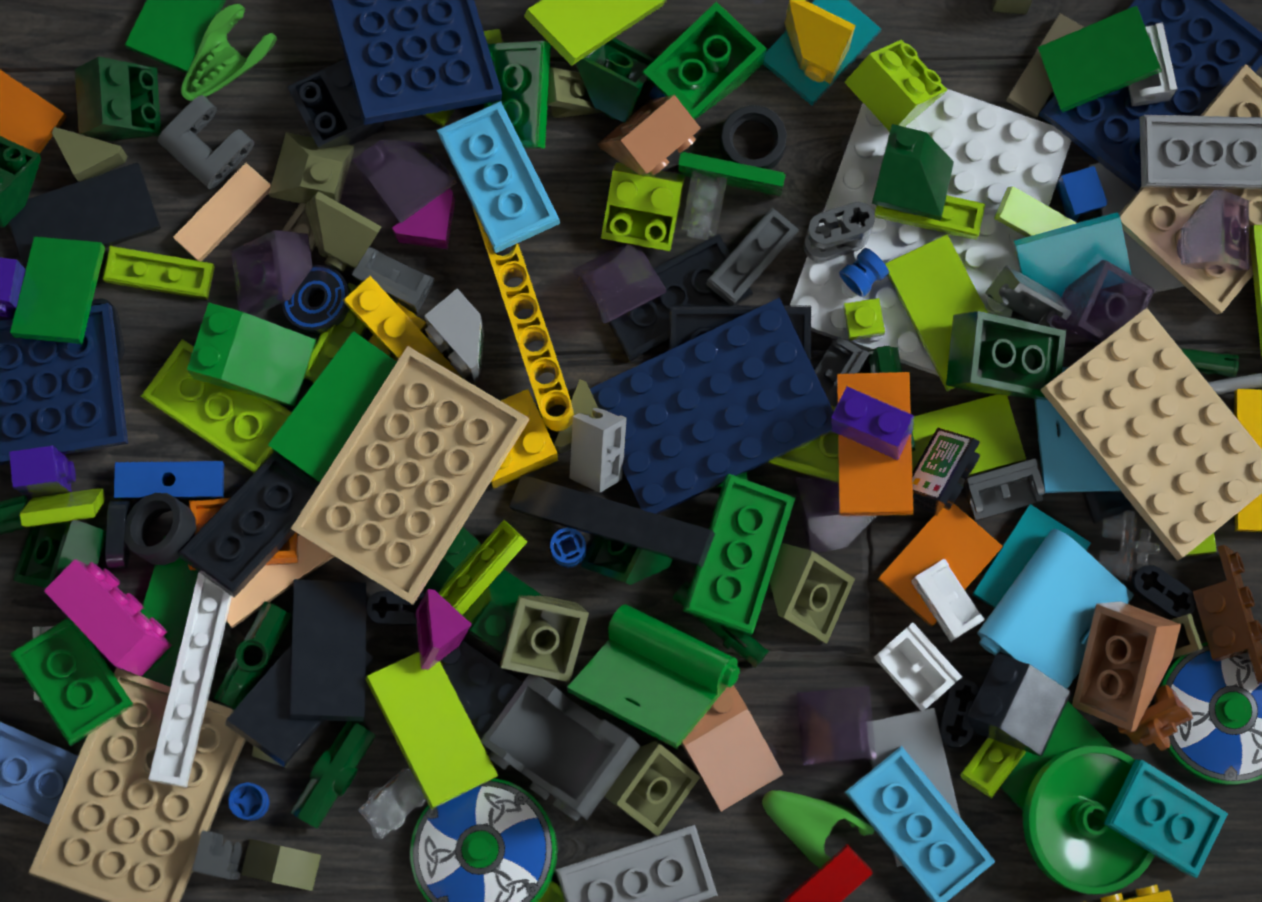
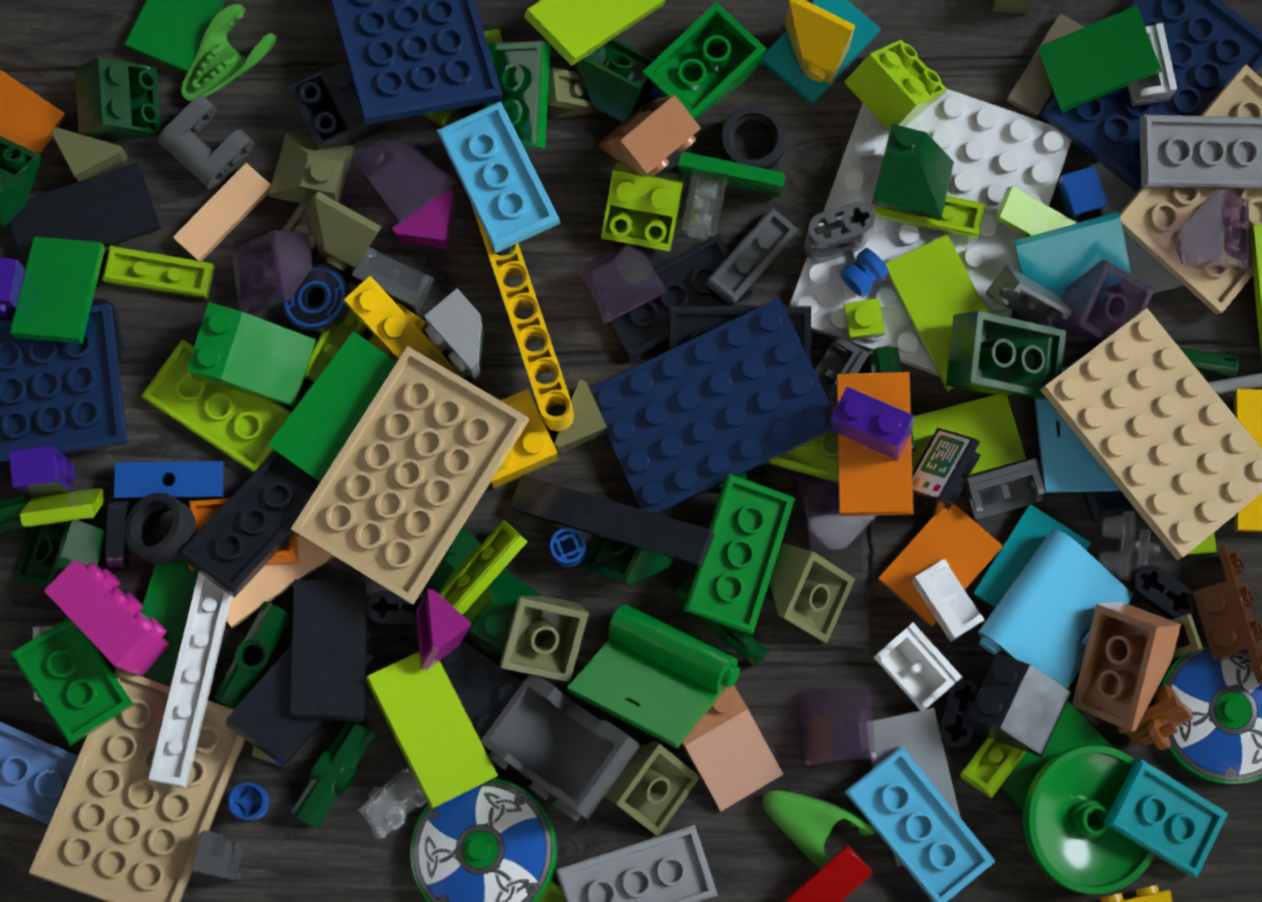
olive slope [241,839,322,891] -> none
light grey hinge [570,408,626,493] -> none

